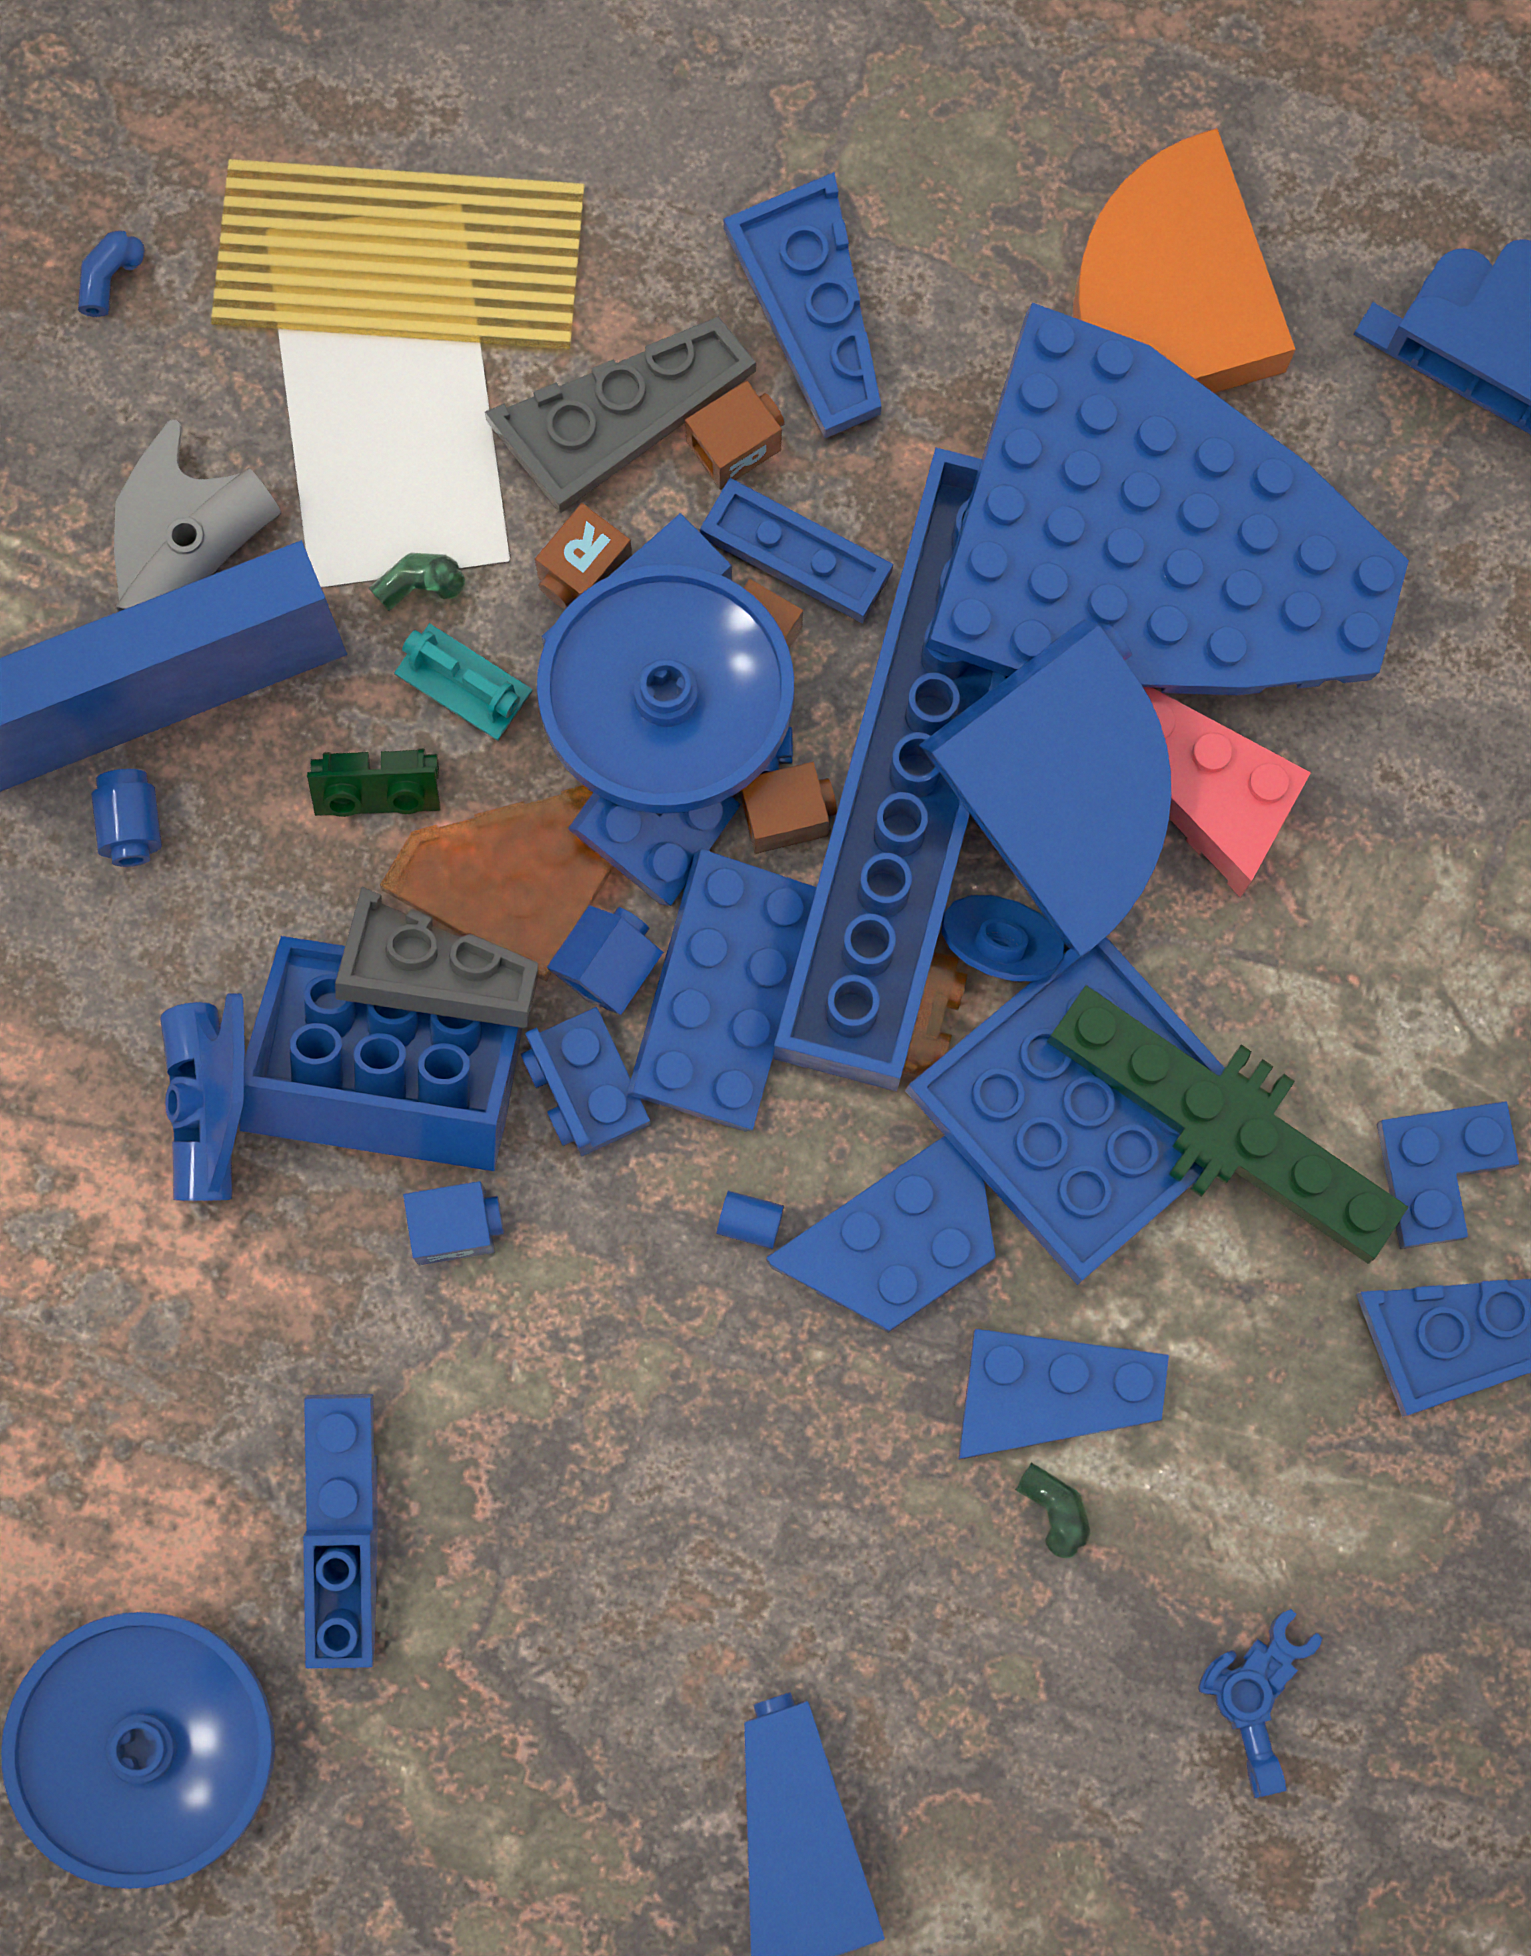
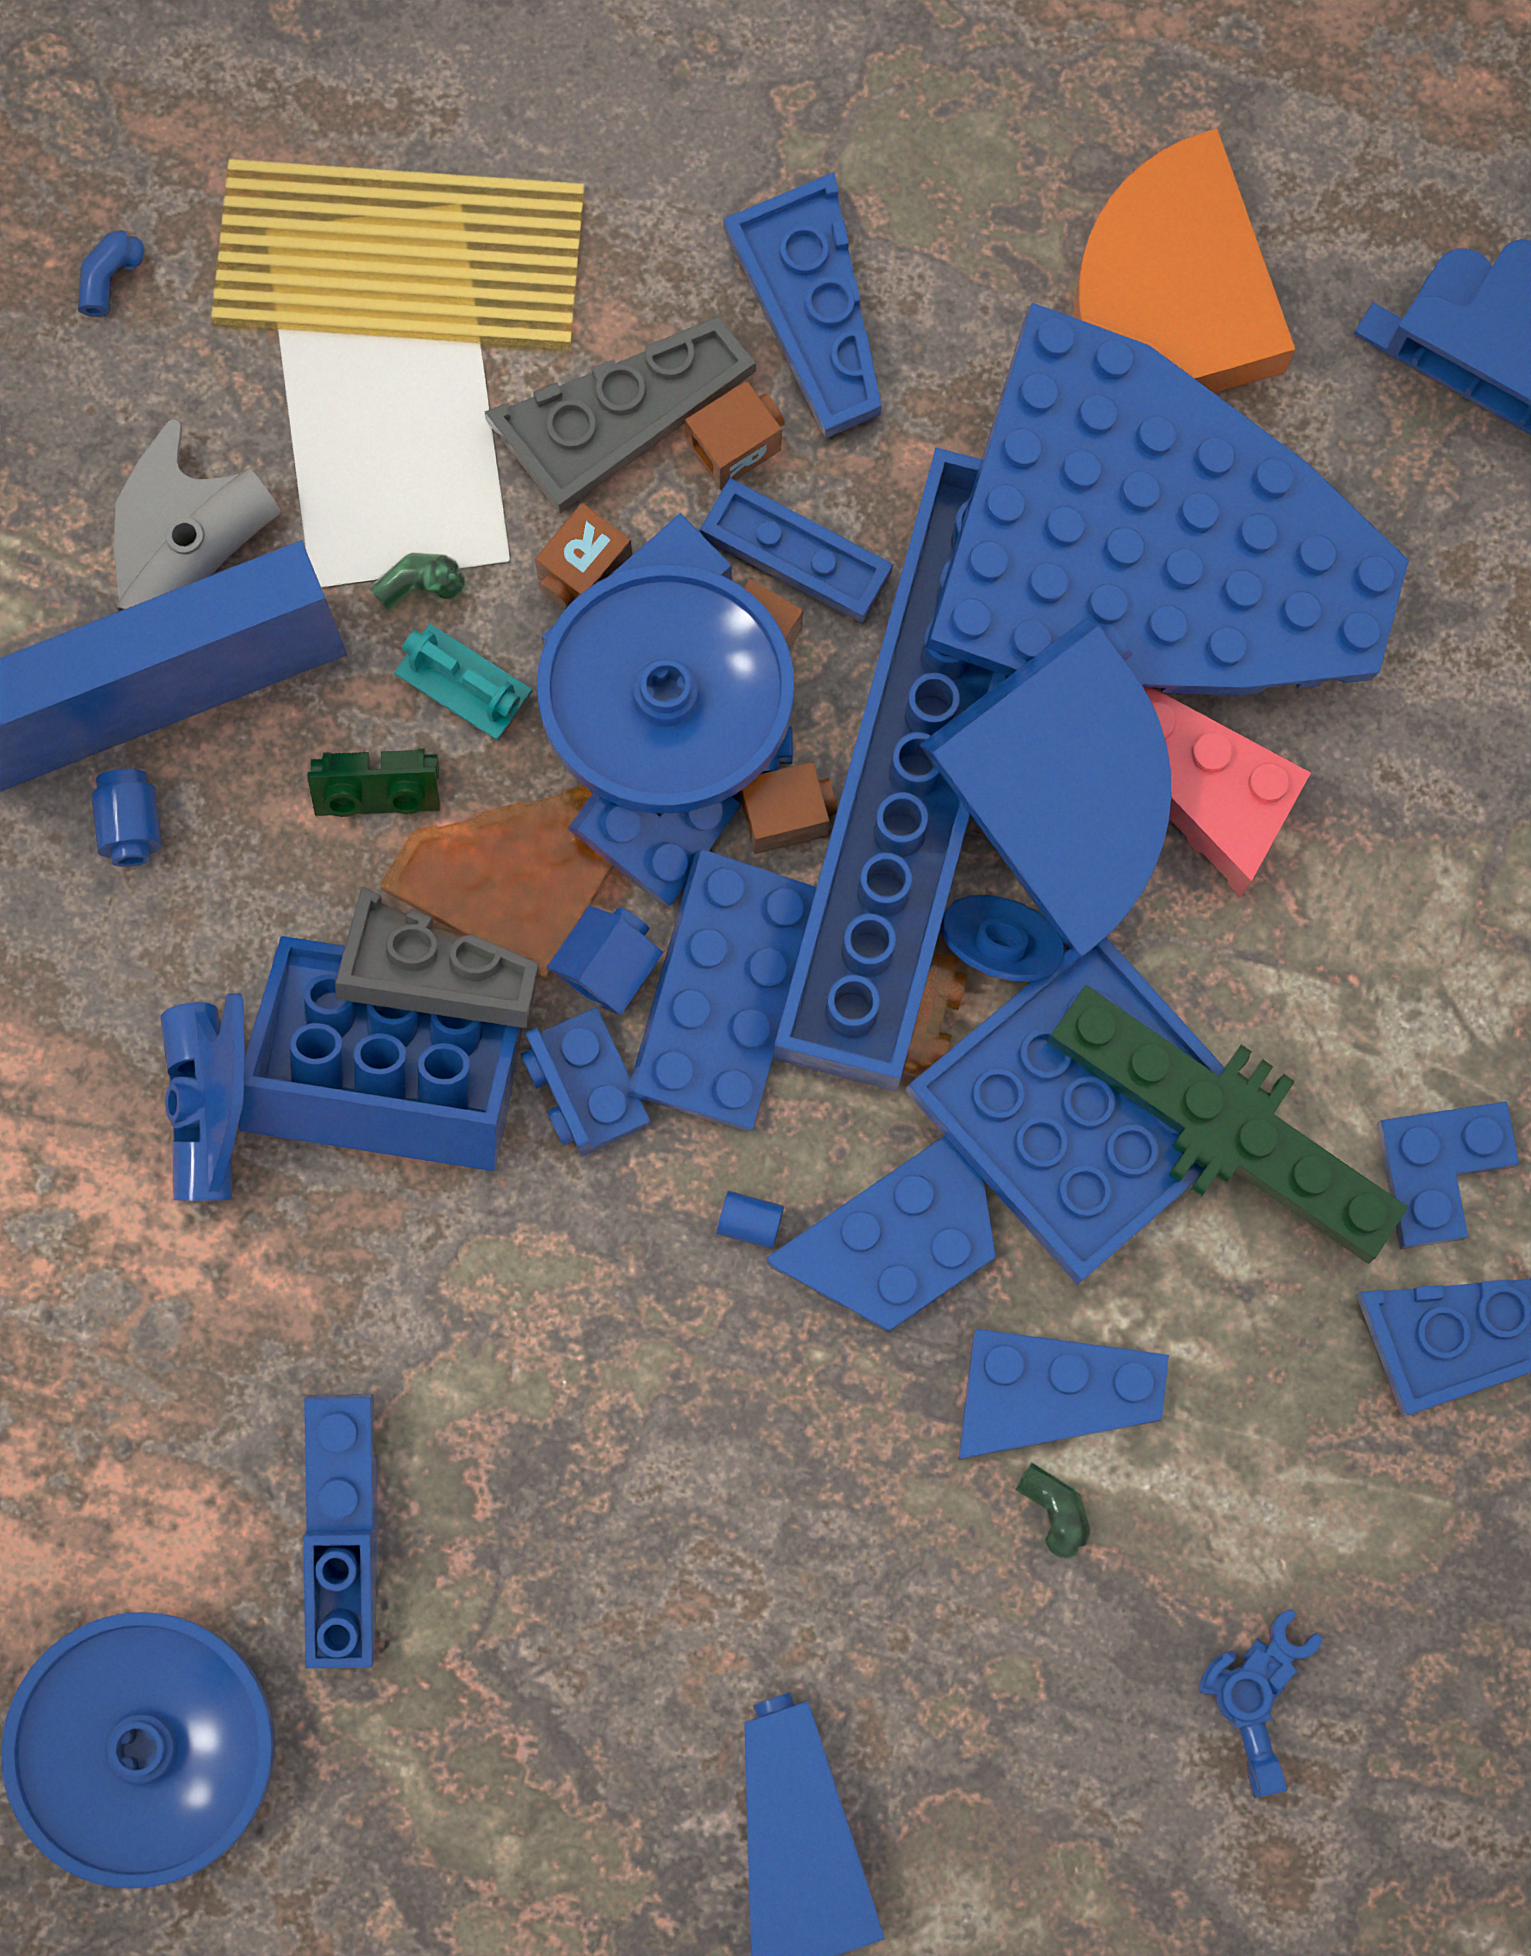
blue brick [403,1181,504,1266] -> none

